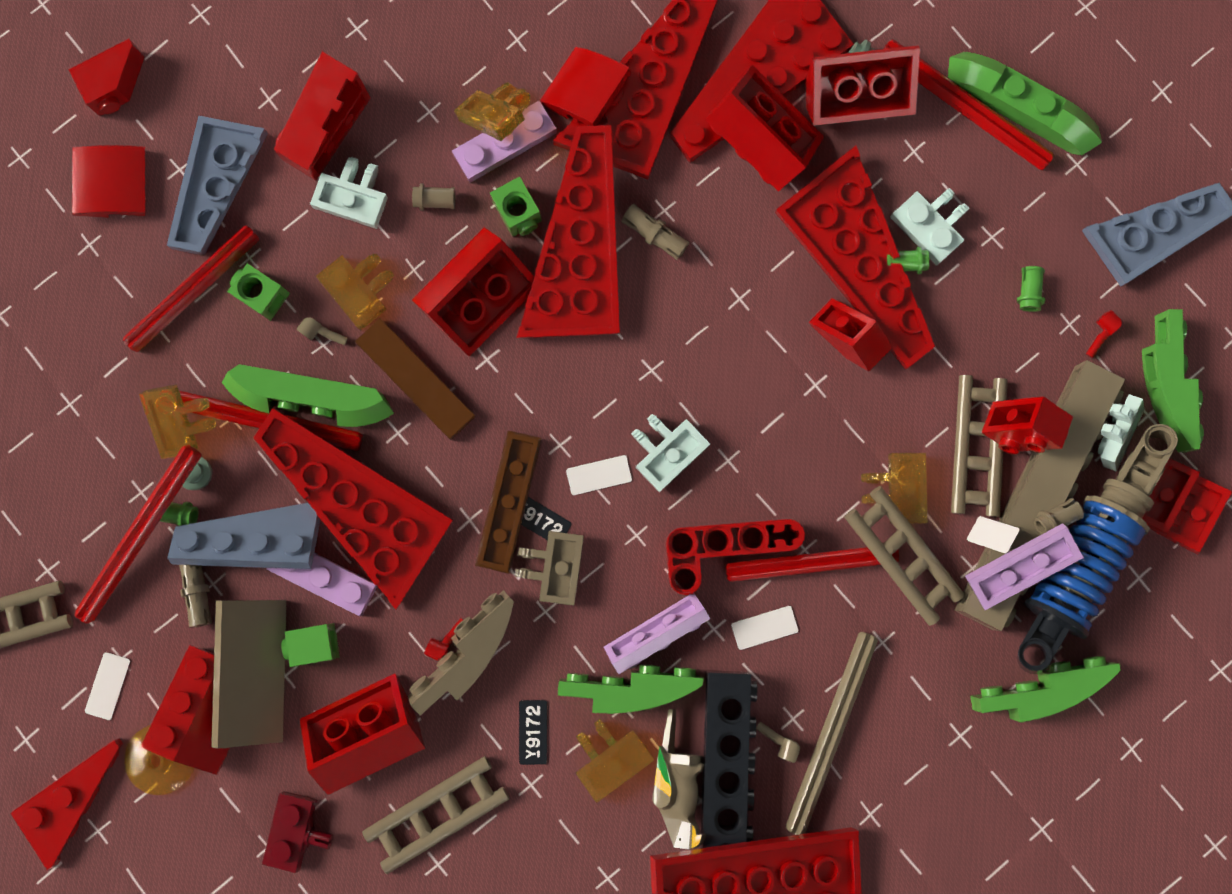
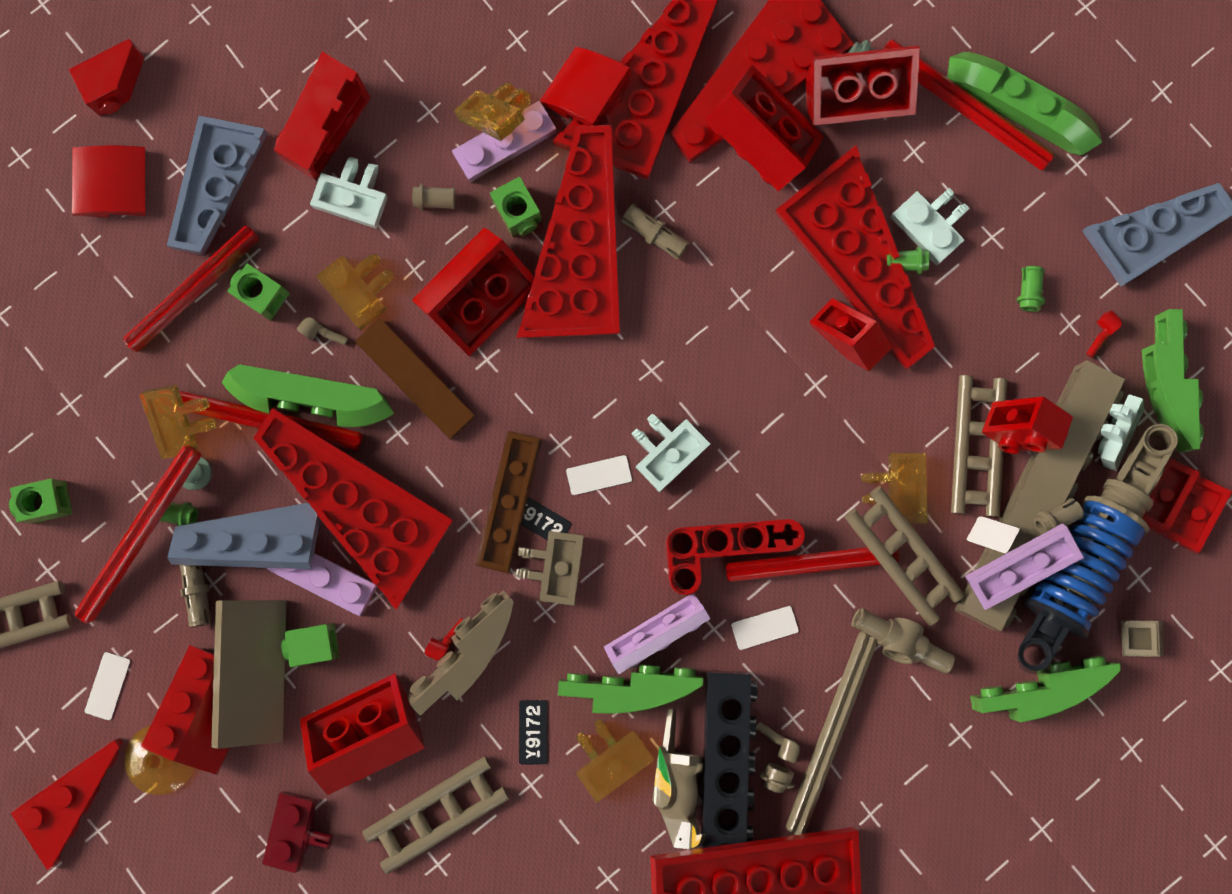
none -> bright green brick [9,478,72,524]
none -> dark tan plate [760,763,794,793]
none -> dark tan pin [851,608,955,674]
none -> dark tan slope [1121,620,1164,657]

